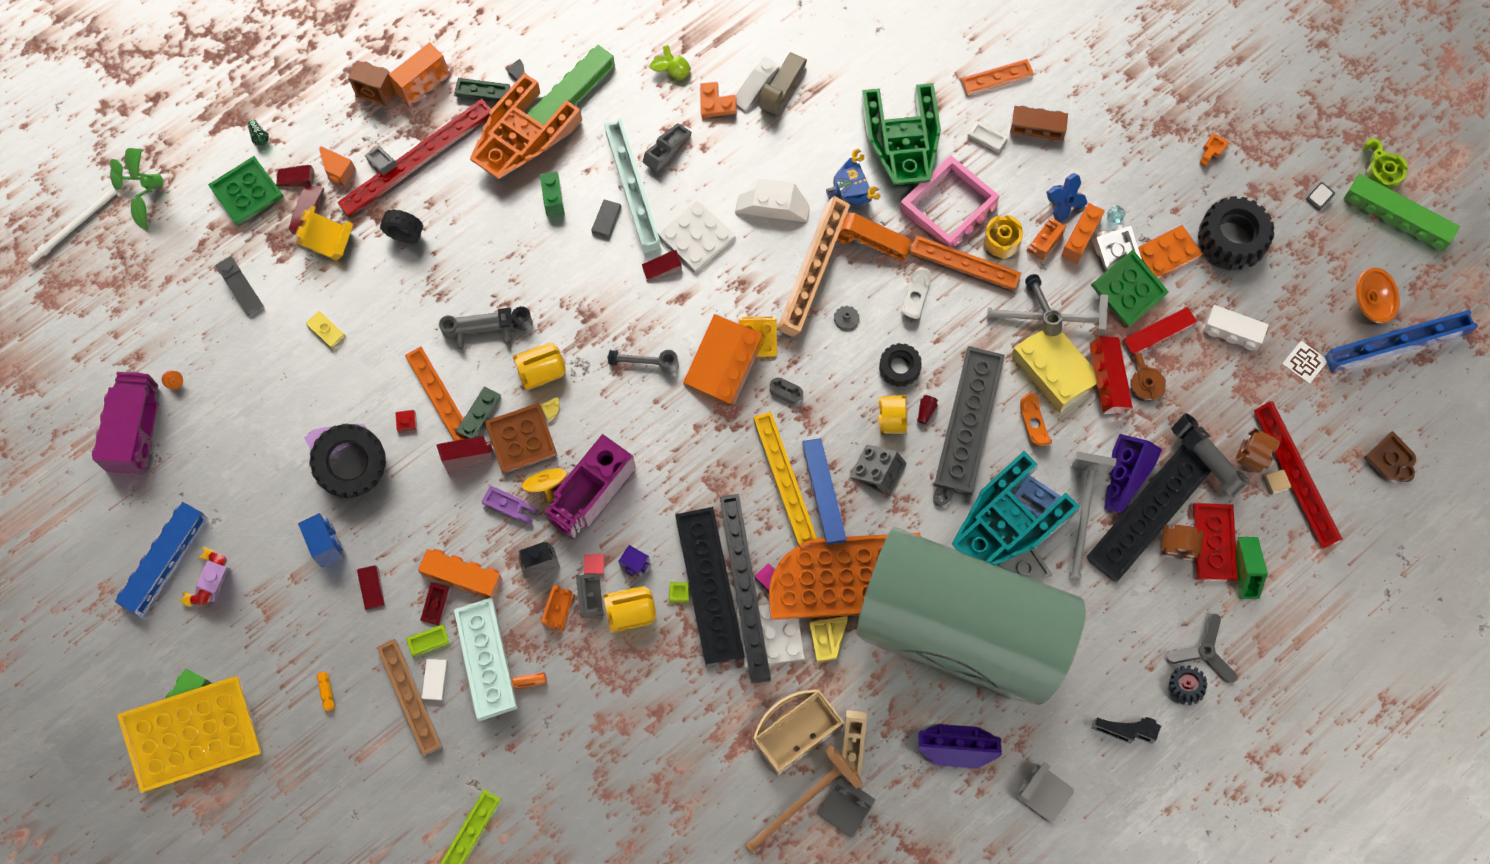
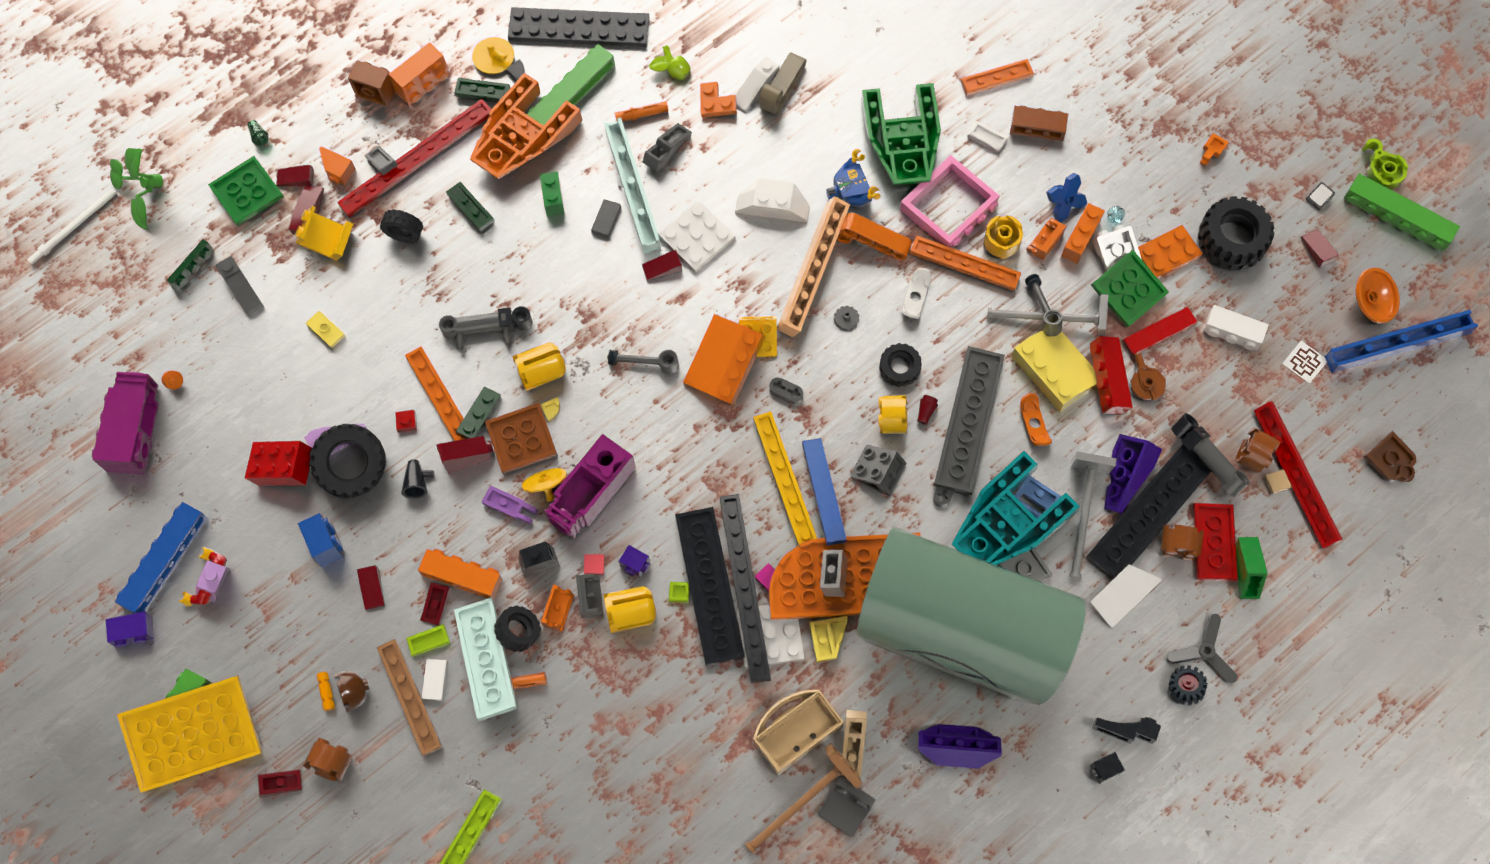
light grey bracket [1018,762,1074,822] -> none
none -> dark purple brick [106,612,154,648]
none -> dark green plate [167,239,214,291]
none -> red brick [244,441,312,486]
none -> dark red slope [258,770,302,798]
none -> dark orange brick [303,738,352,782]
none -> reddish brown cylinder [334,670,370,712]
none -> black piece [401,459,434,499]
none -> dark green plate [446,182,494,232]
none -> yellow shield [472,37,514,74]
none -> black tyre [494,605,541,652]
none -> plate [507,7,650,47]
none -> orange pin [614,101,669,122]
none -> light grey brick [820,550,848,596]
none -> black brick [1090,752,1125,784]
none -> white sticker [1091,565,1162,628]
none -> slope [1301,229,1339,268]

